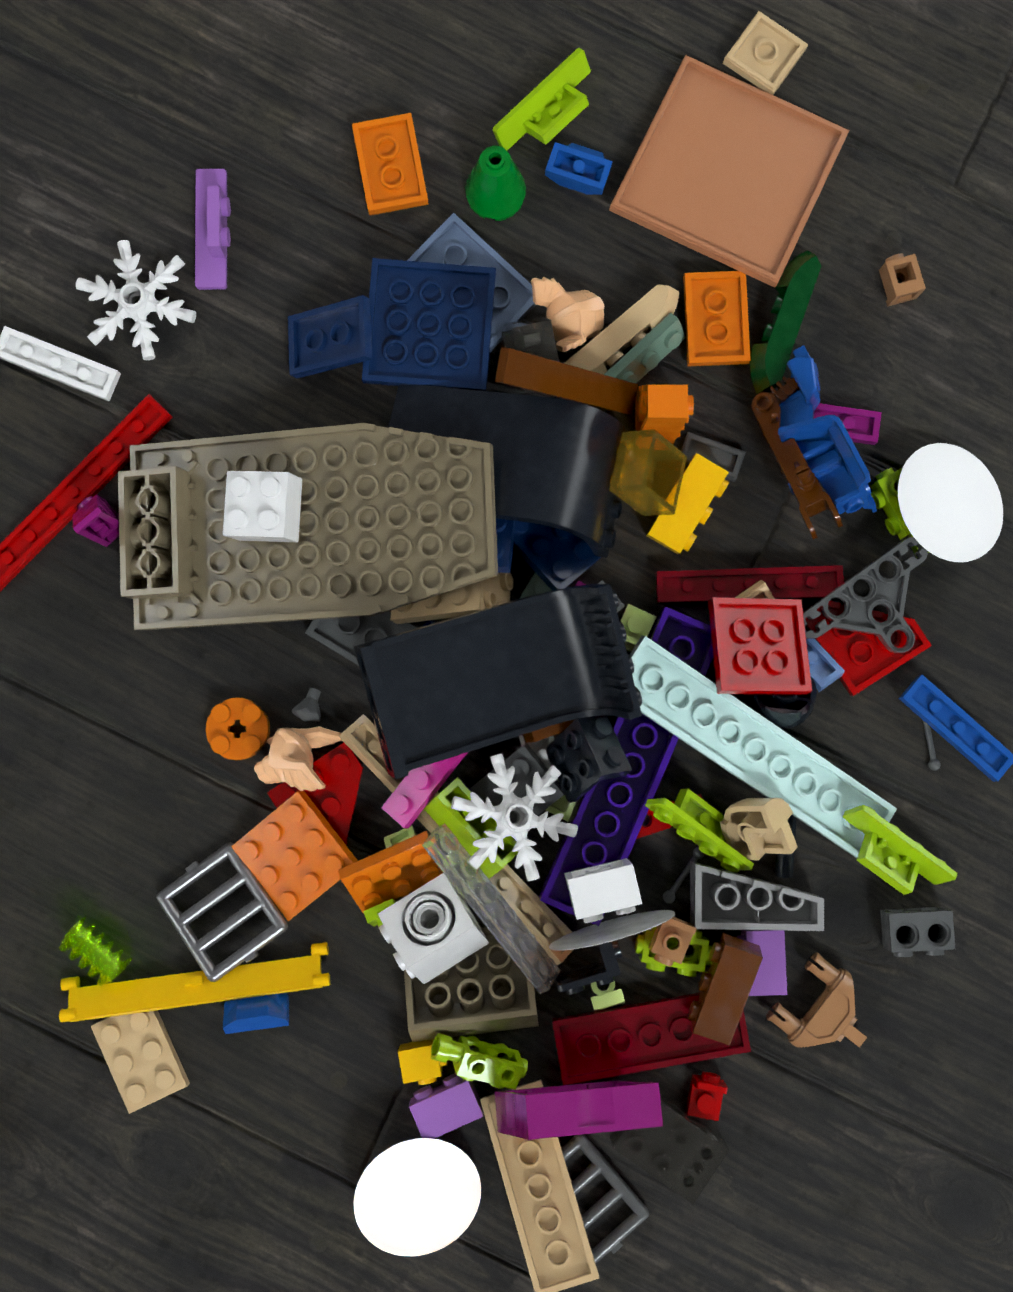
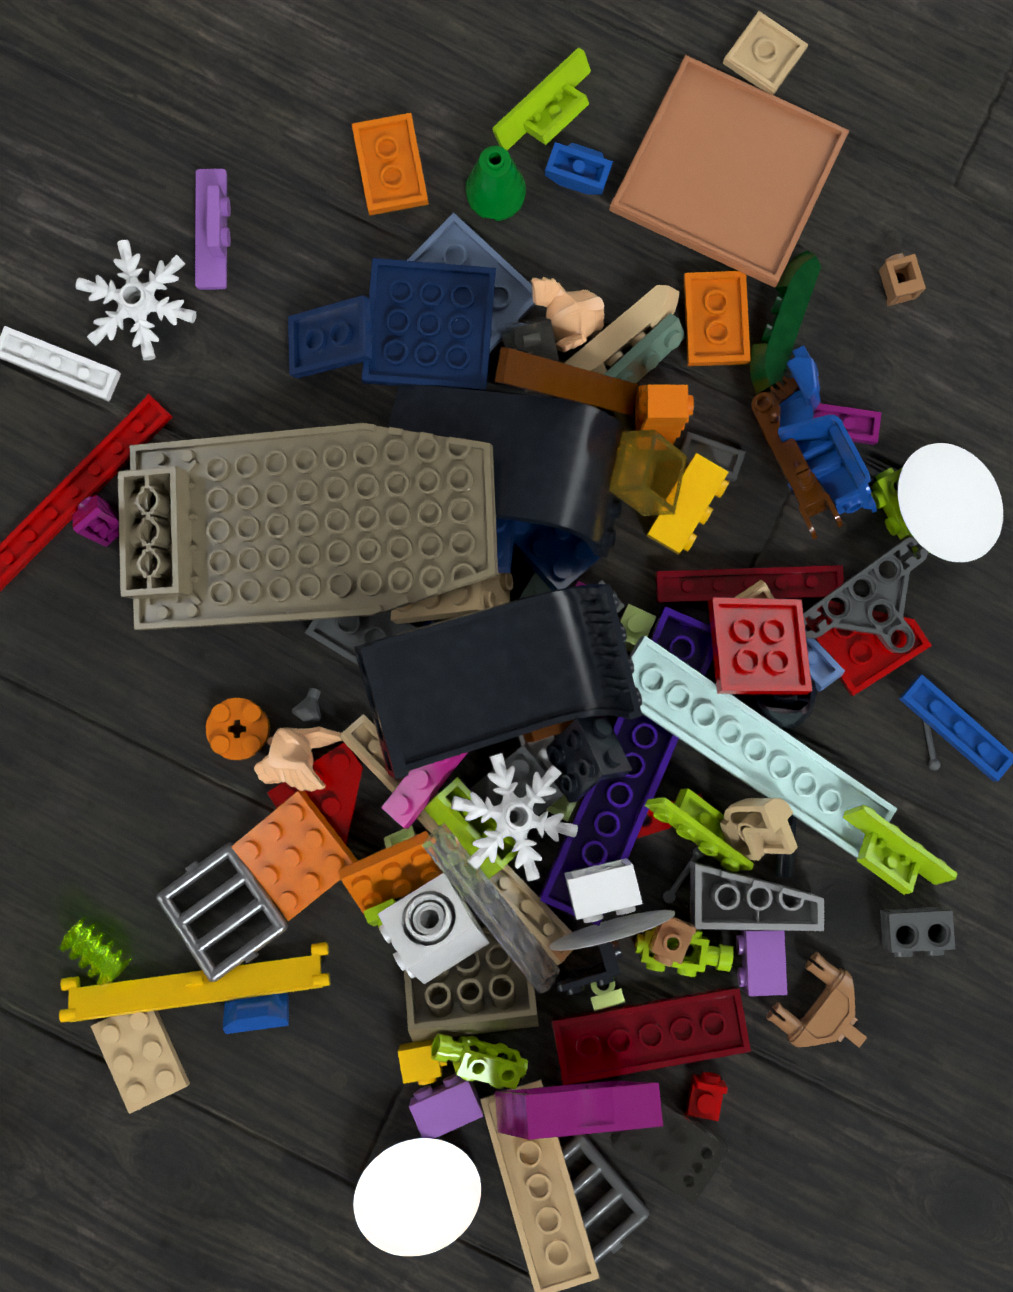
white brick [223,471,302,542] -> none
reddish brown brick [688,933,763,1045] -> none

